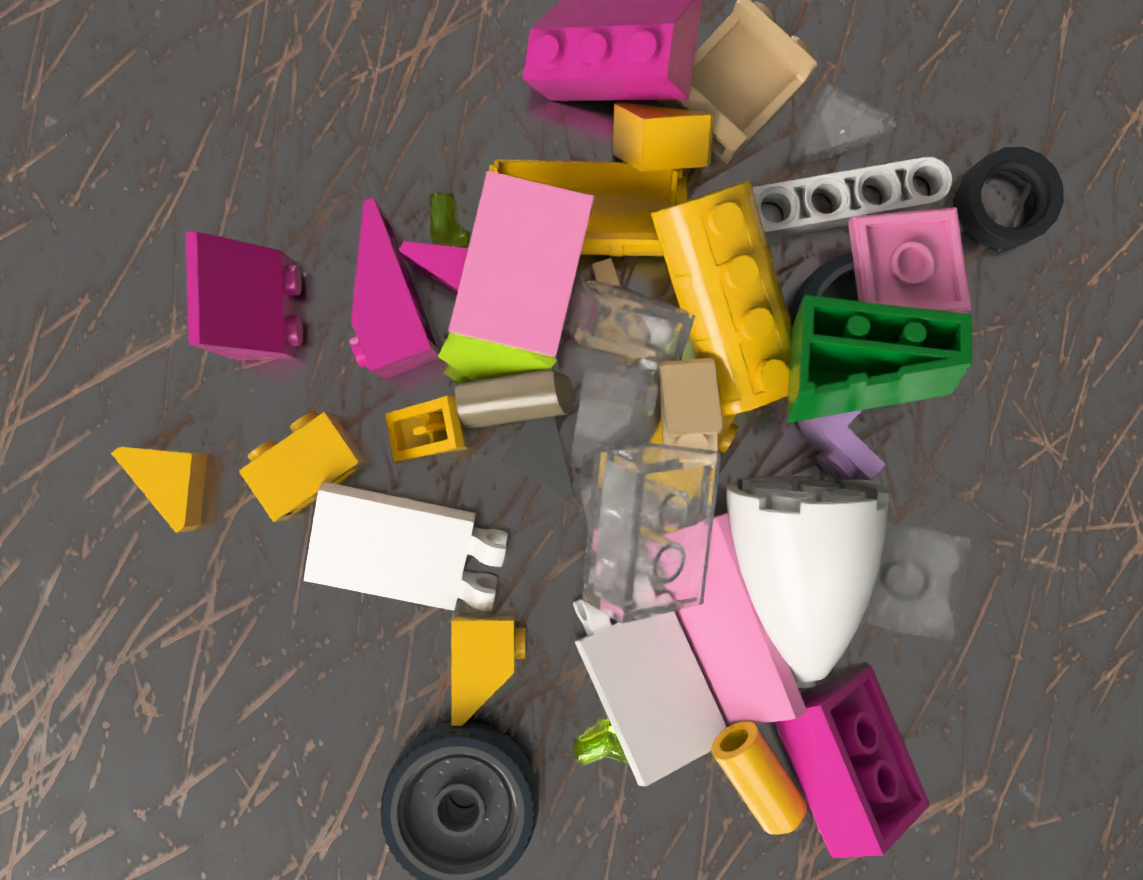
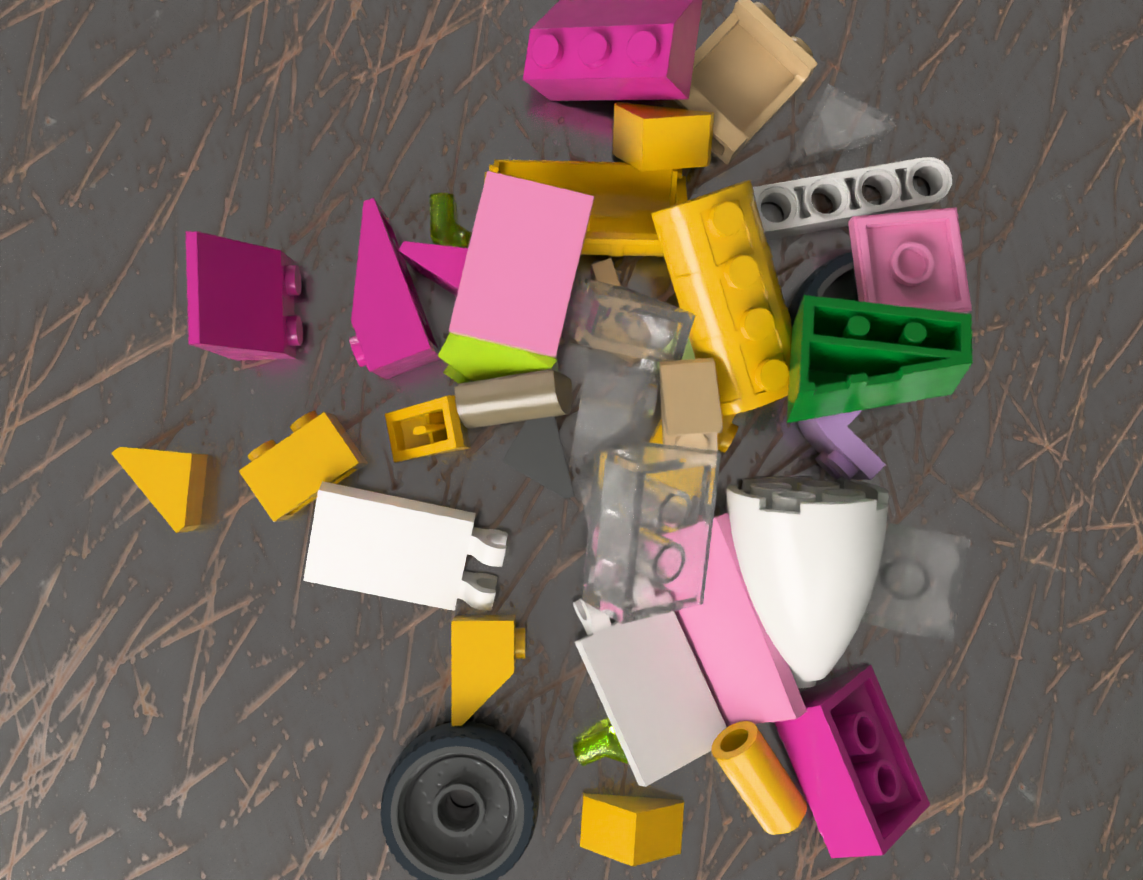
black tyre [956,147,1064,249] -> none
none -> yellow slope [580,793,684,867]

